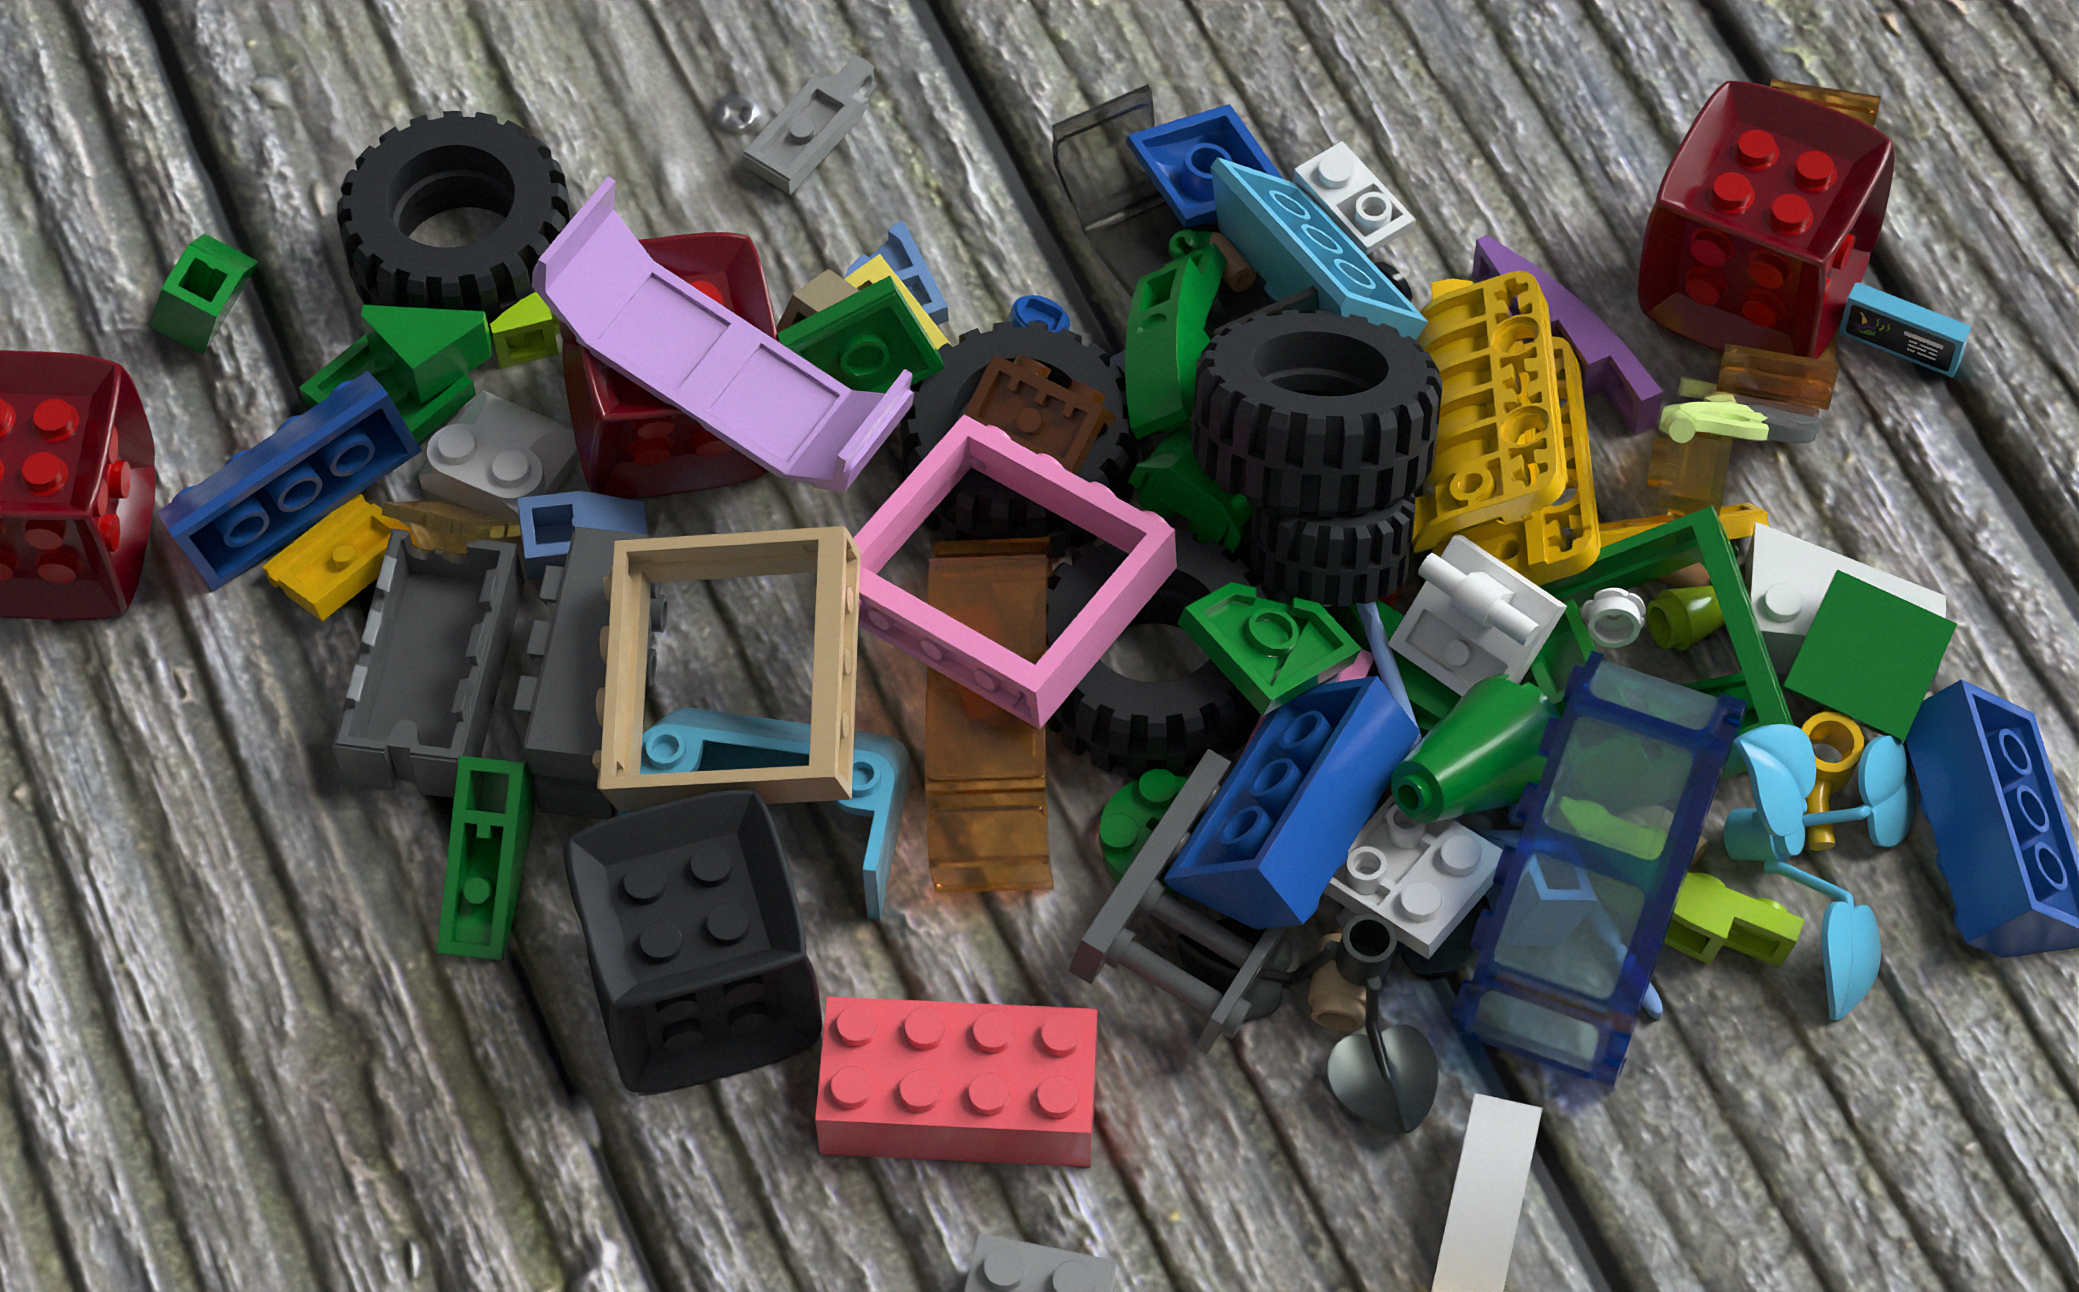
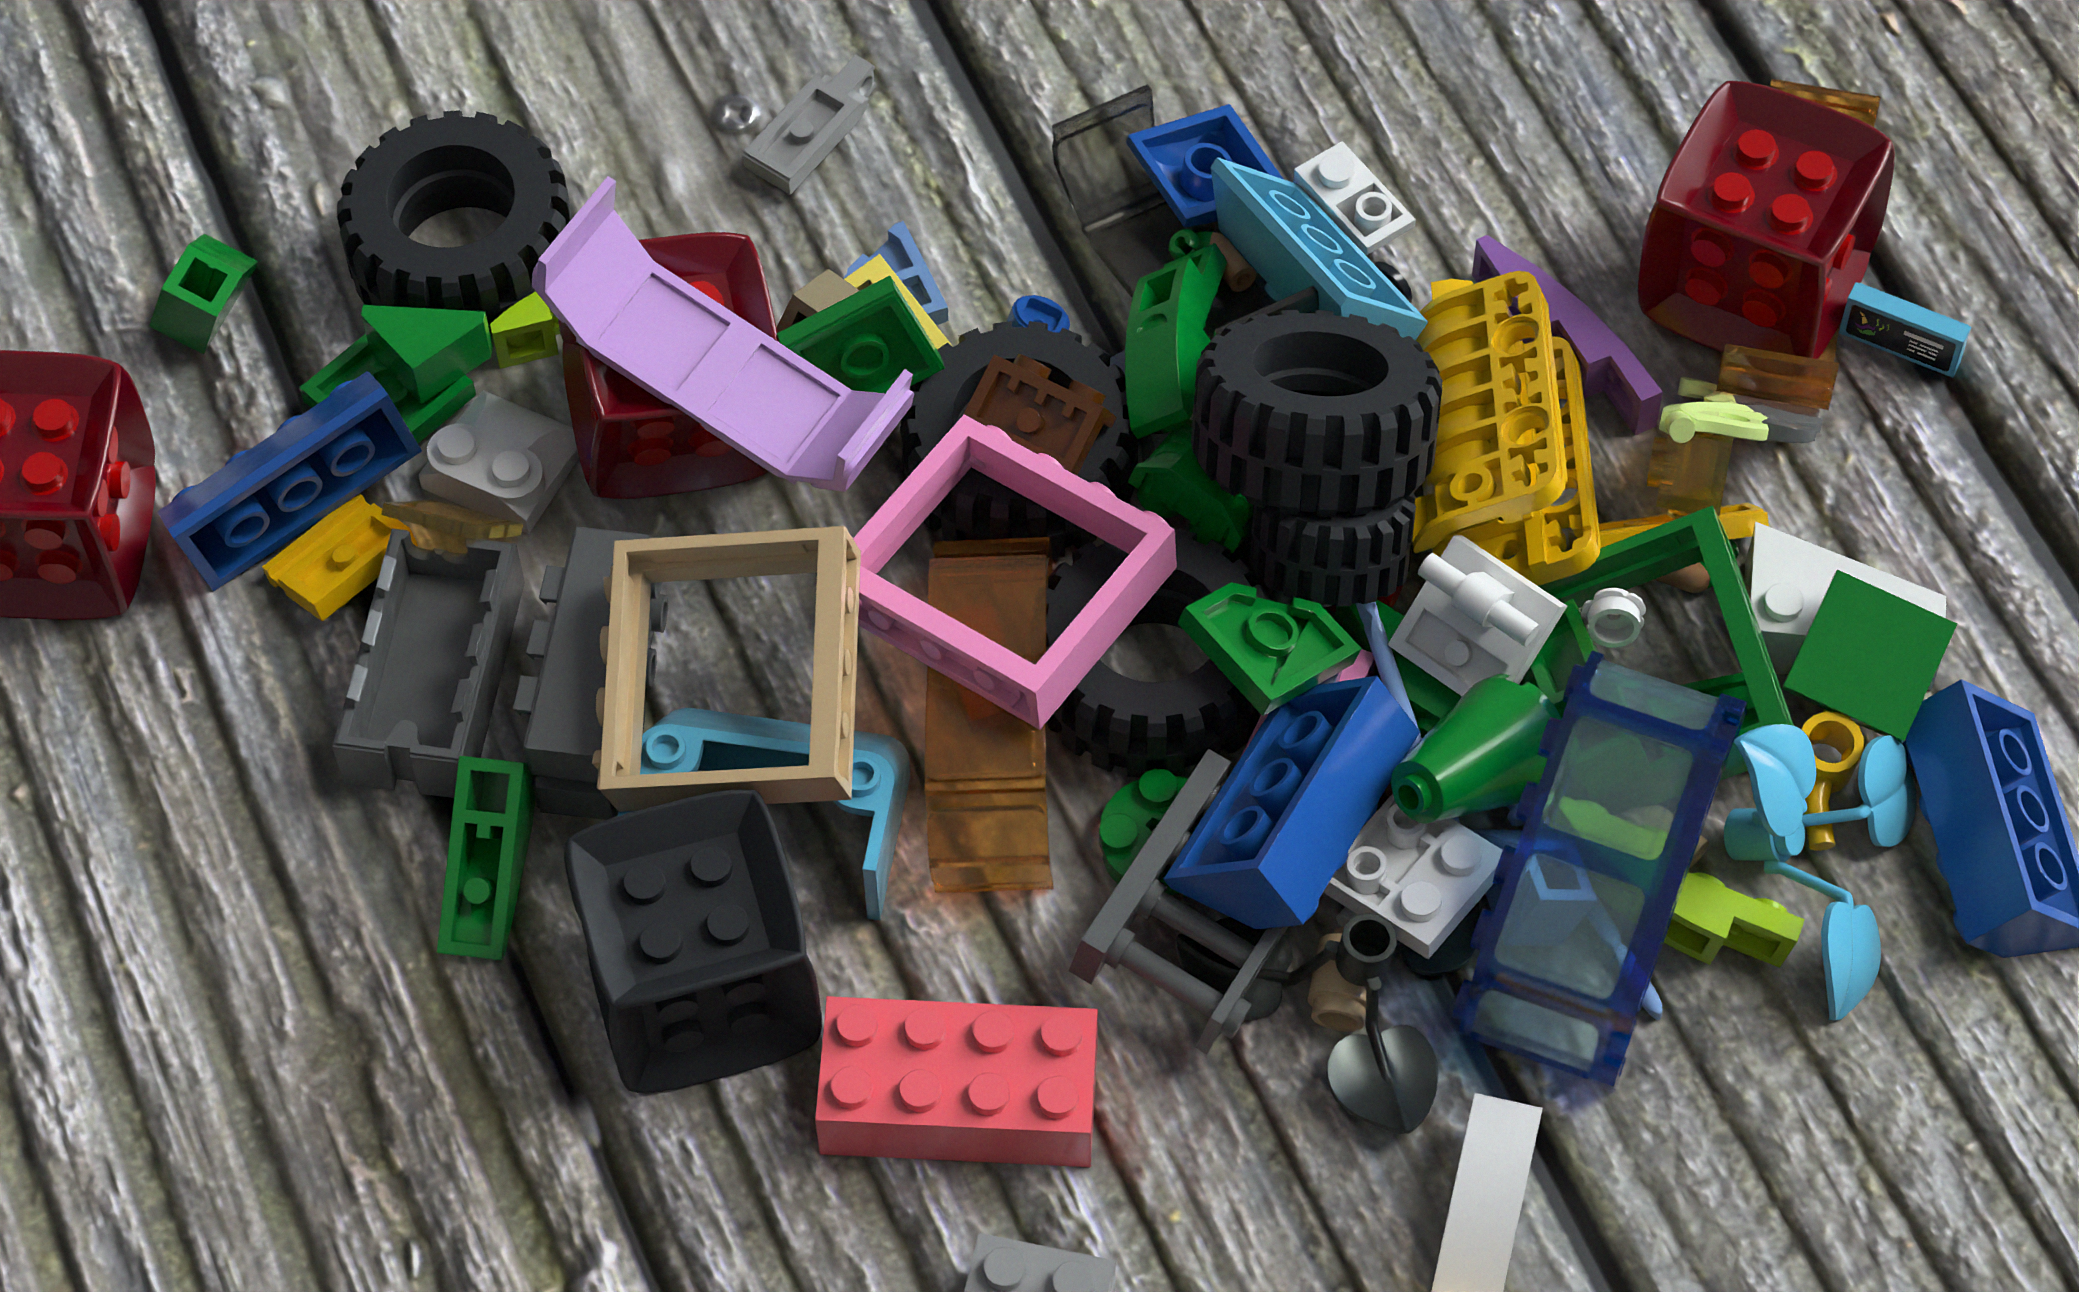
medium blue slope [517,491,648,580] -> none
lime cone [1646,585,1726,651] -> none

